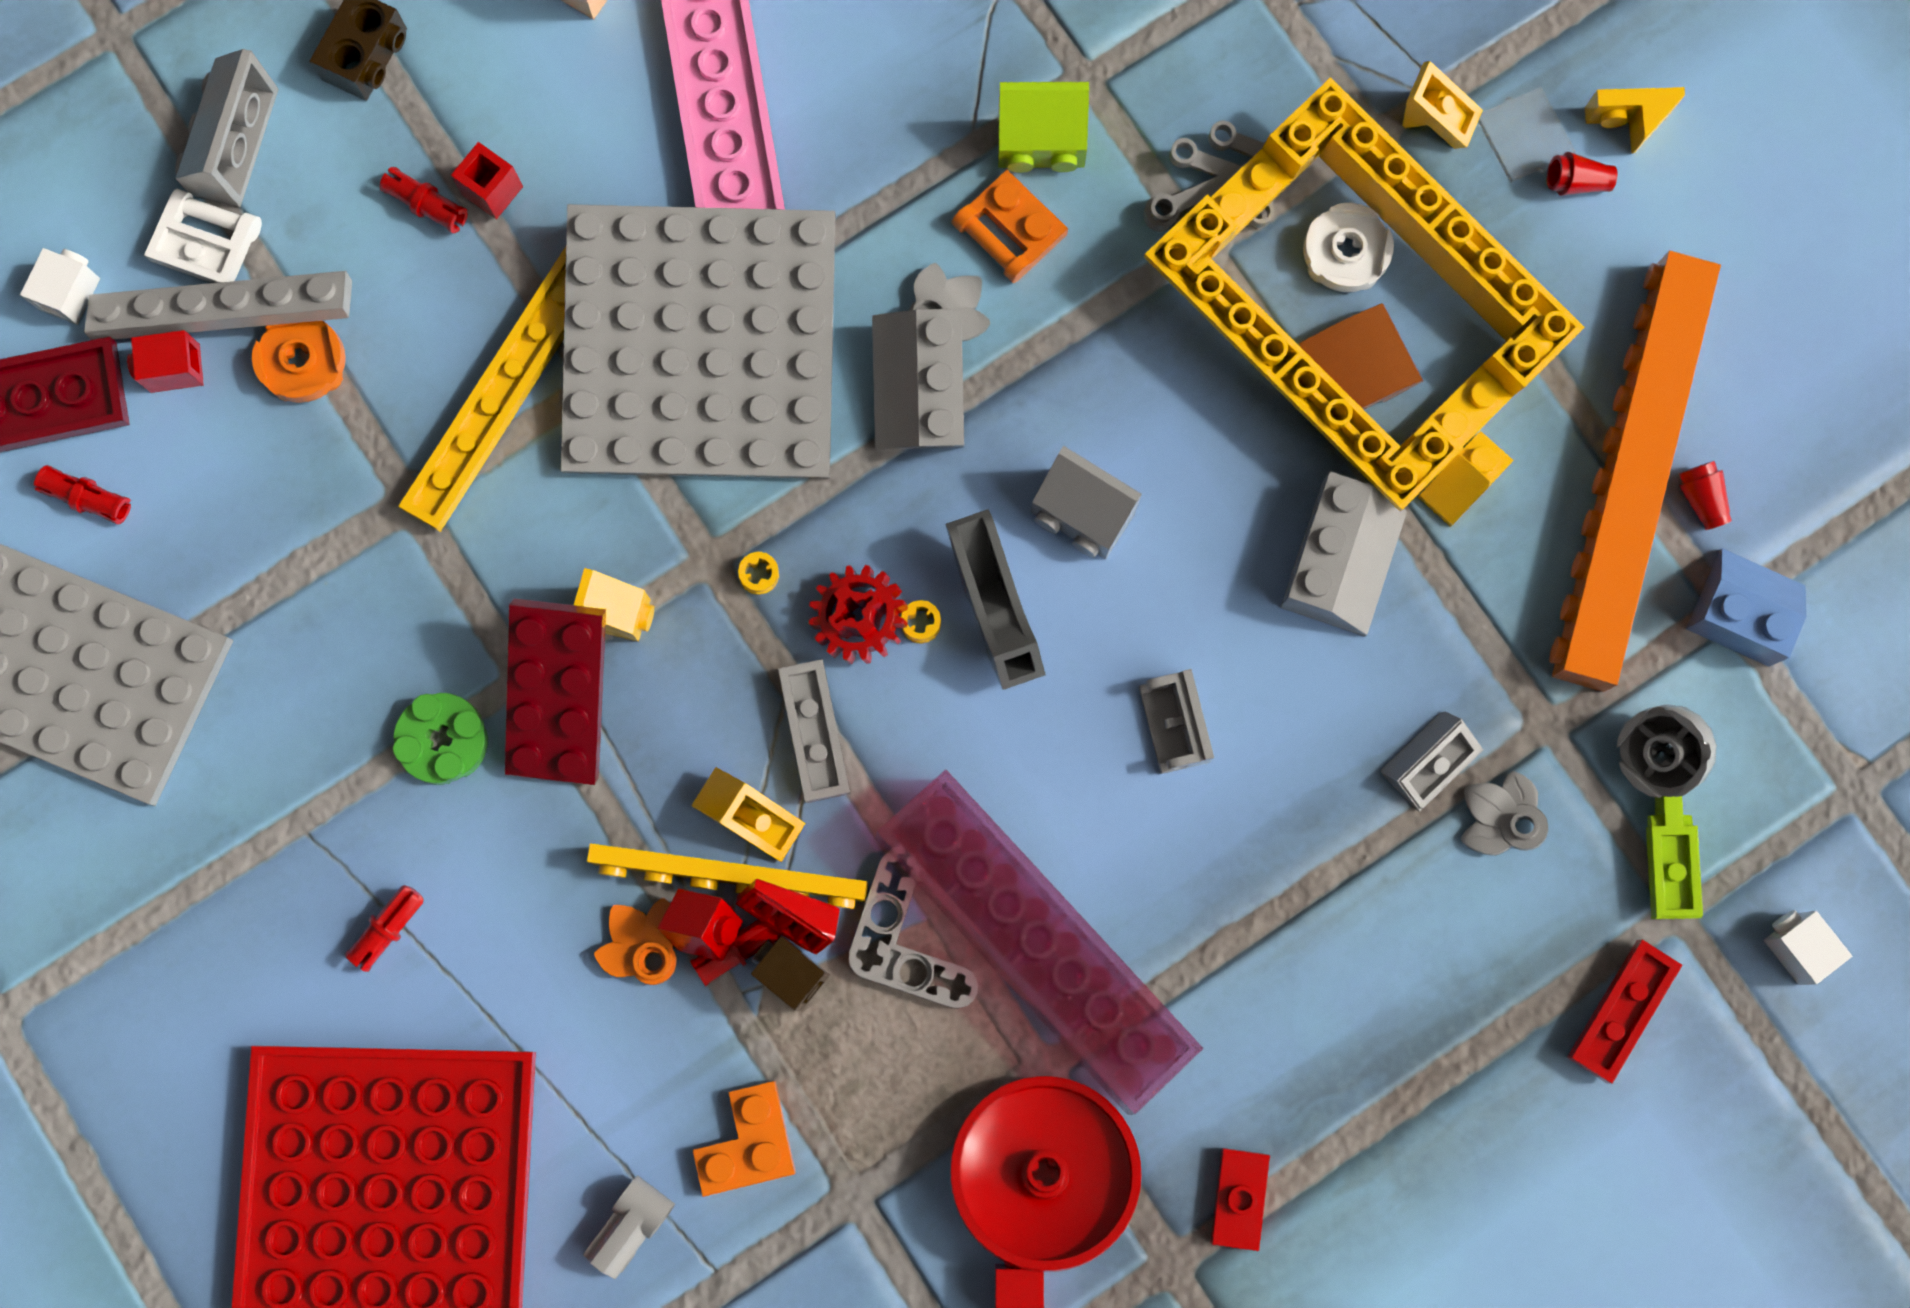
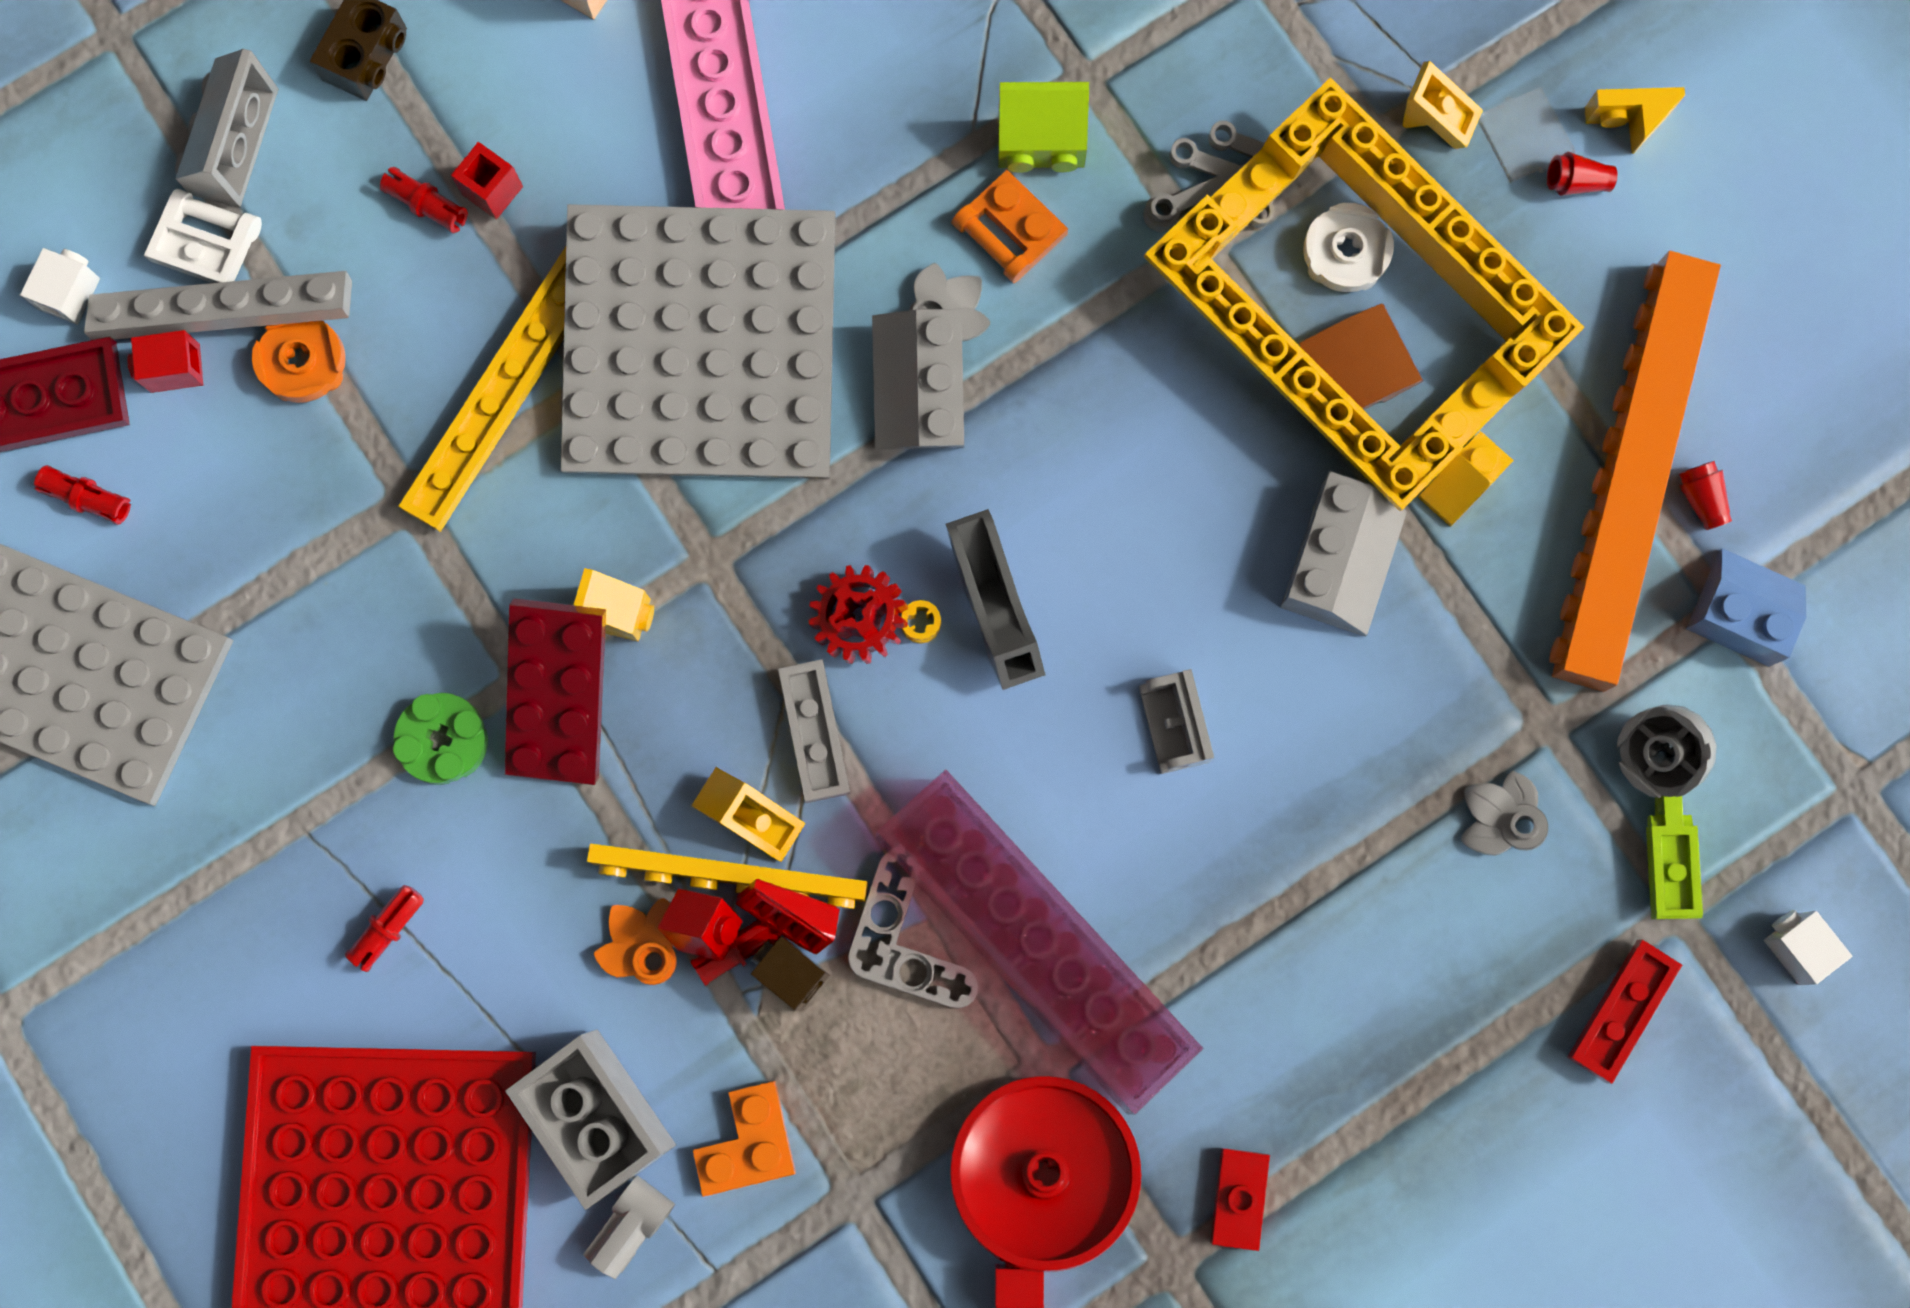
yellow bush [738,551,779,595] -> none
light grey slope [1031,446,1142,559] -> none
light grey slope [1381,711,1483,812] -> none
none -> light grey slope [506,1029,676,1210]

